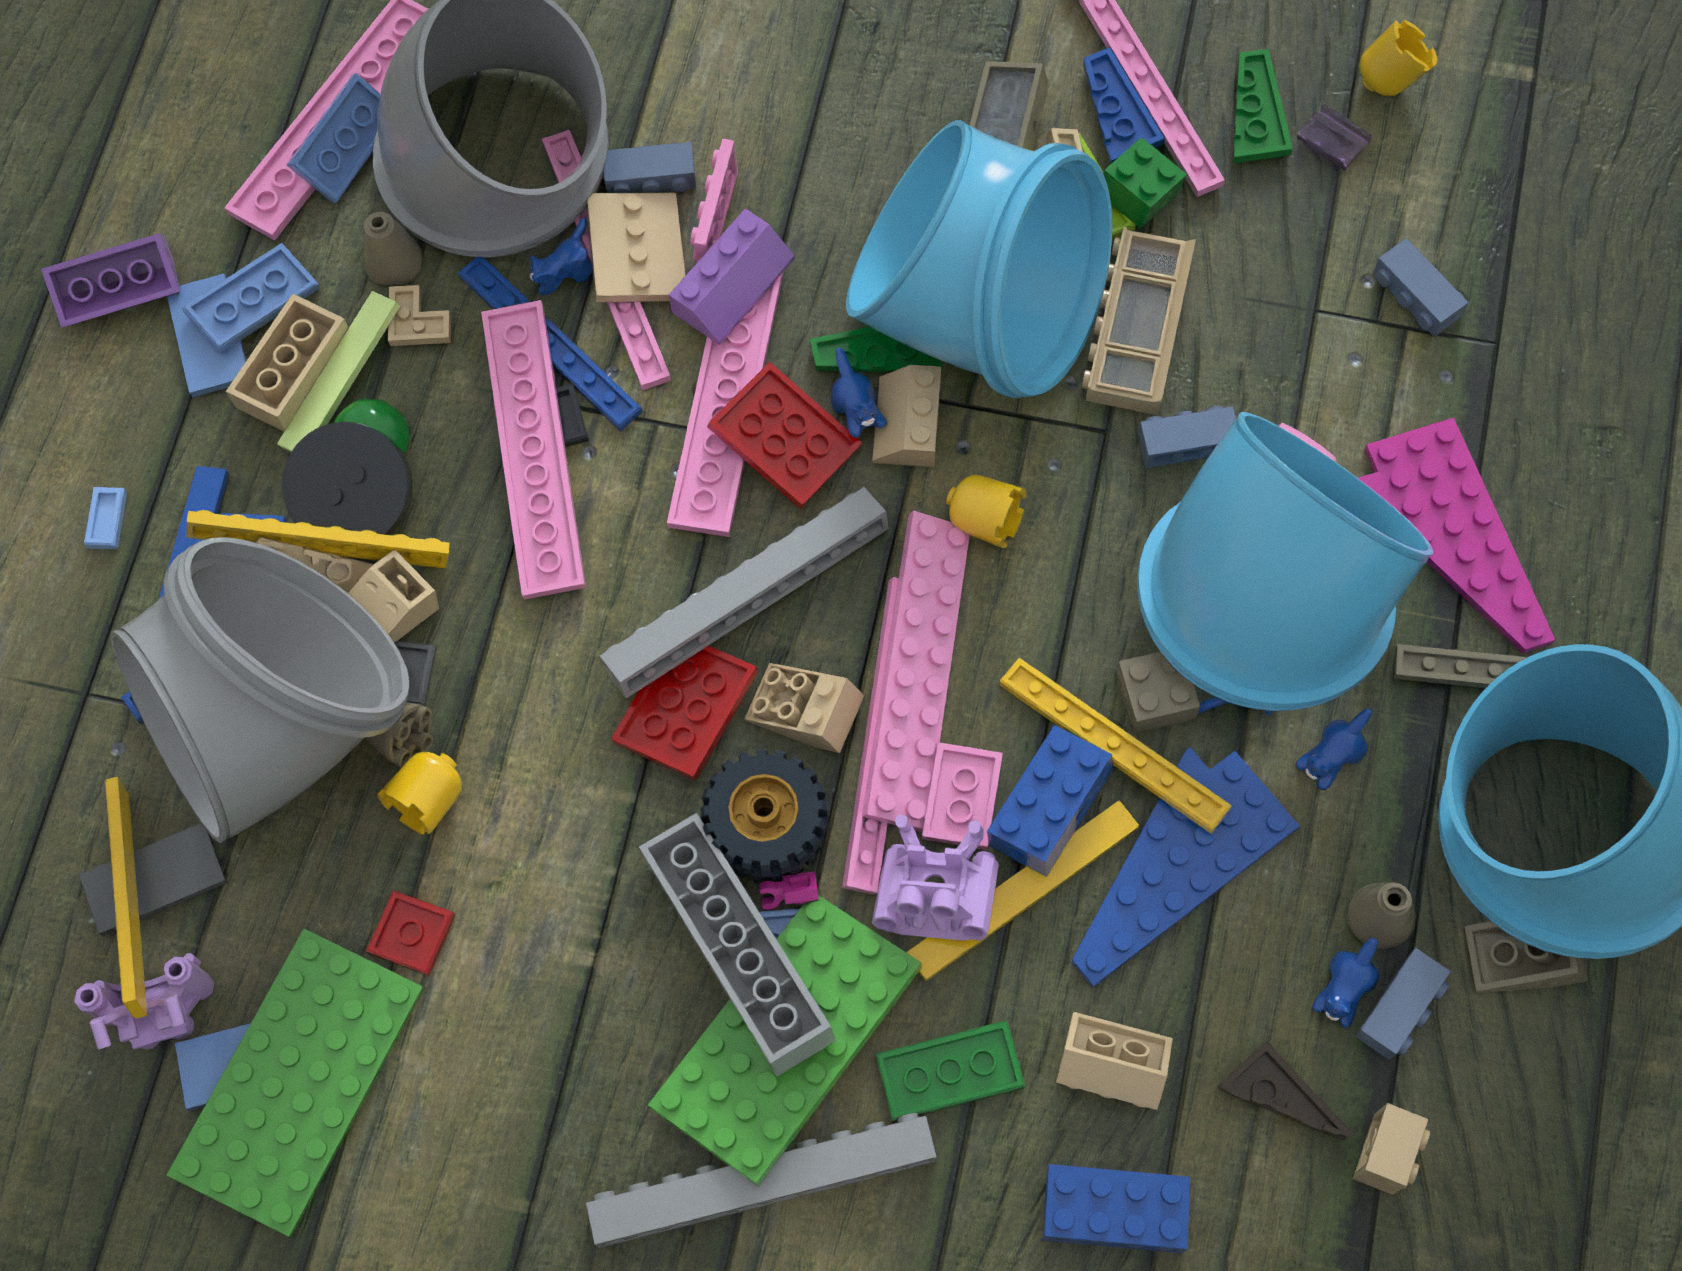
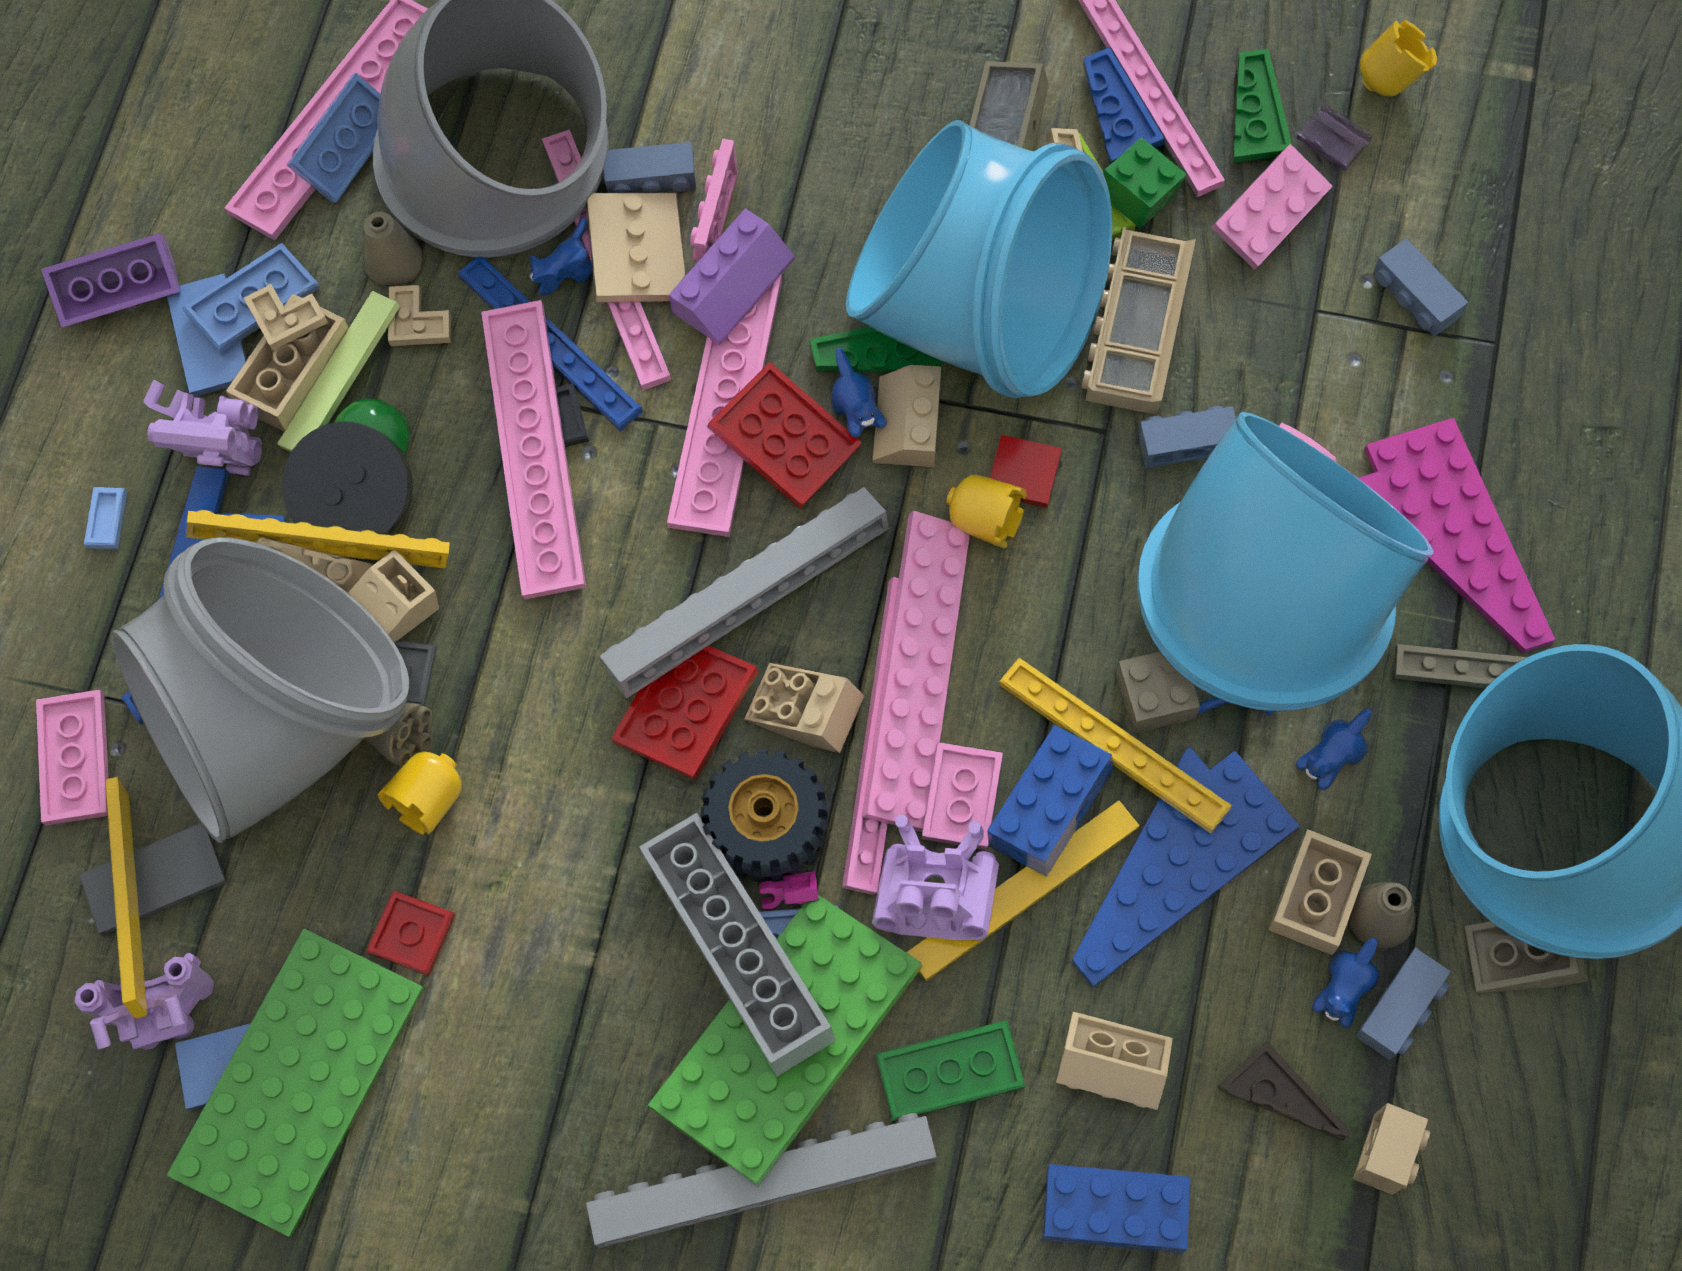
none -> bright pink plate [36,690,109,826]
none -> lavender piece [143,380,262,476]
none -> tan plate [244,284,328,351]
none -> red tile [990,435,1062,508]
none -> bright pink plate [1211,144,1332,269]
none -> tan brick [1268,829,1372,955]

